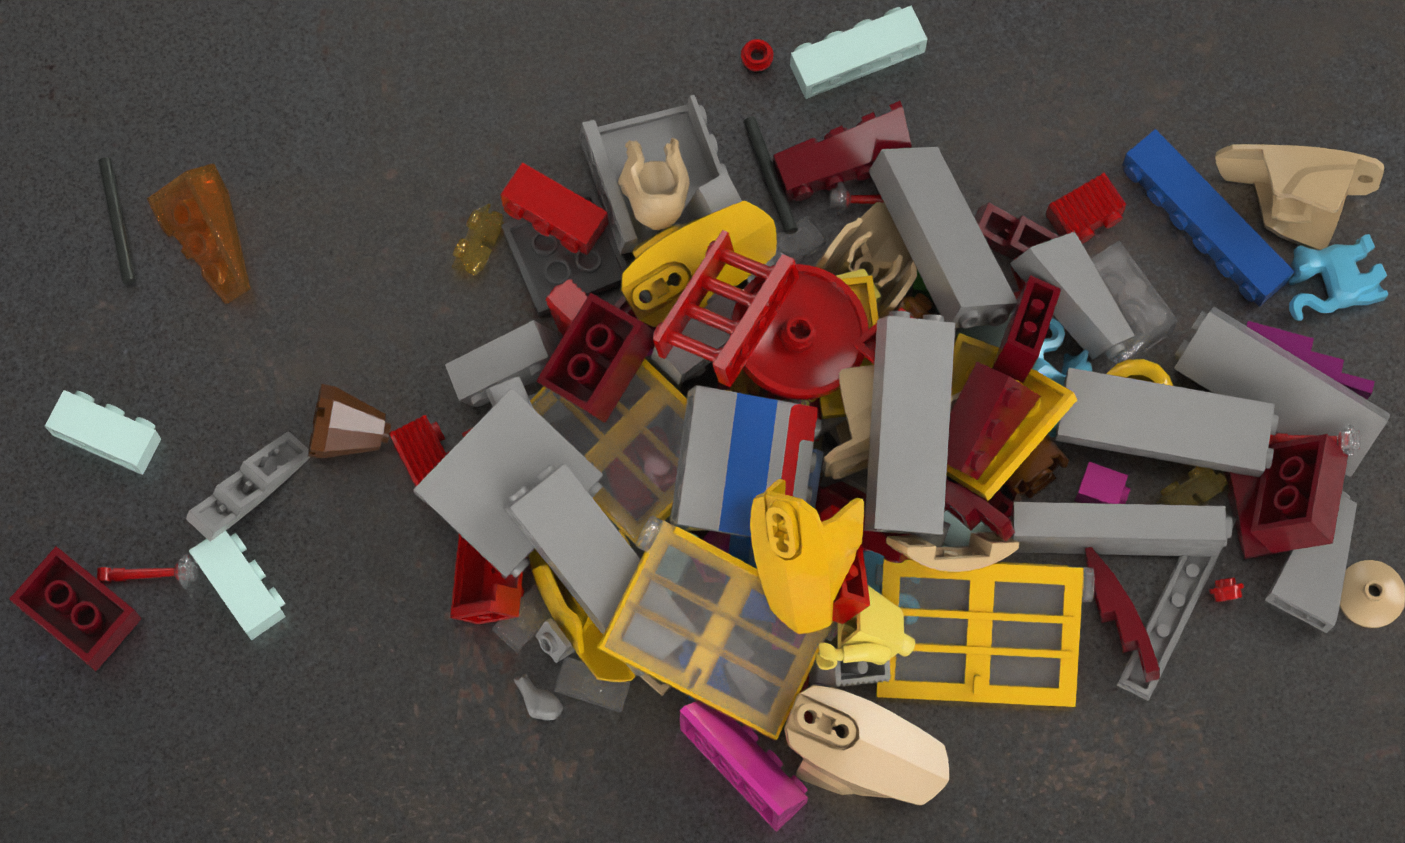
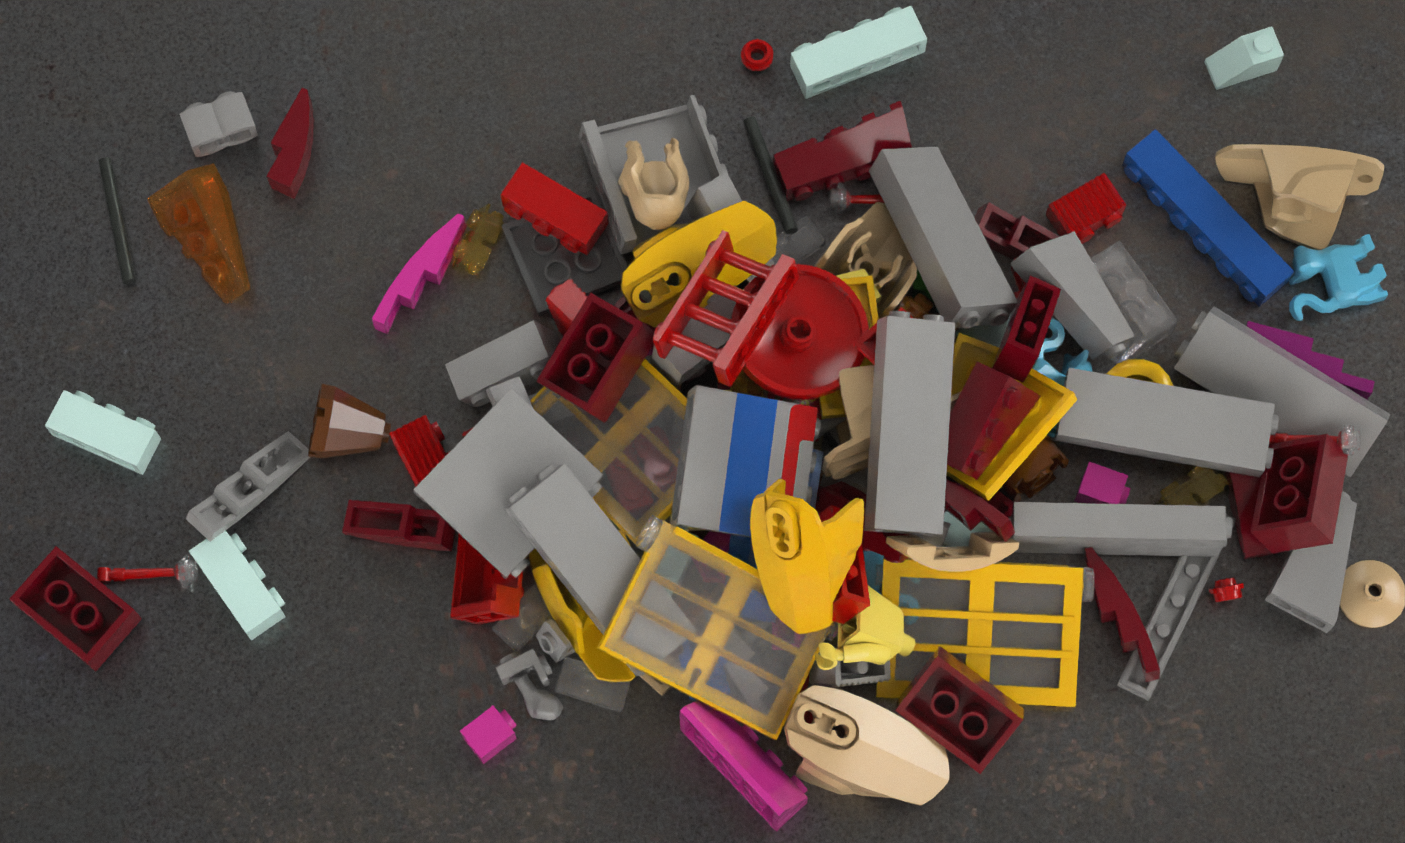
none -> light grey brick [179,91,258,157]
none -> dark red slope [266,87,314,199]
none -> dark red slope [342,500,456,552]
none -> dark pink slope [372,214,467,334]
none -> dark pink brick [460,705,517,764]
none -> light grey bracket [495,649,552,688]
none -> dark red brick [895,646,1024,774]
none -> light aqua slope [1204,26,1284,90]

